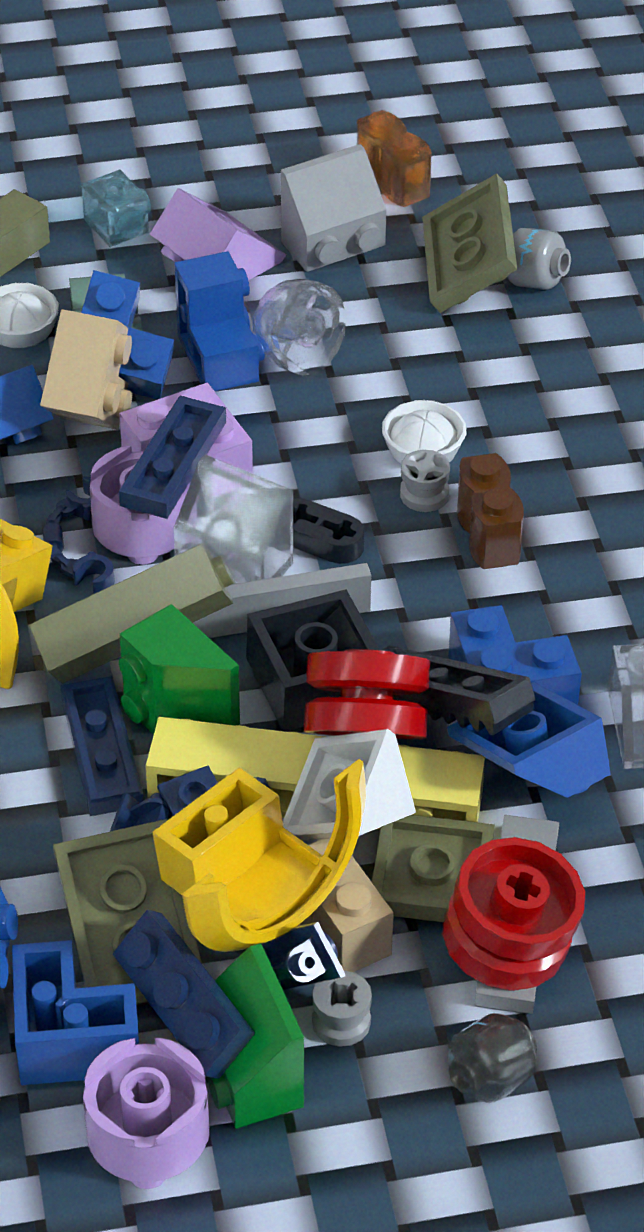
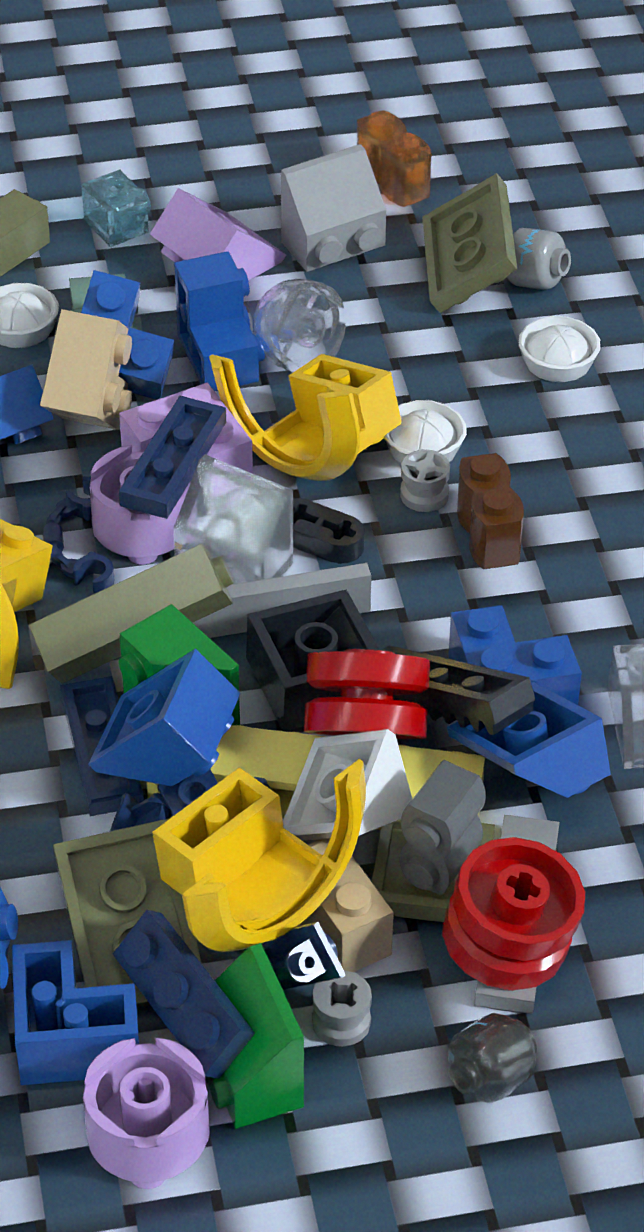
none -> blue slope [88,649,240,786]
none -> yellow piece [209,354,402,481]
none -> dark grey brick [399,760,486,895]
none -> white hat [519,316,600,382]

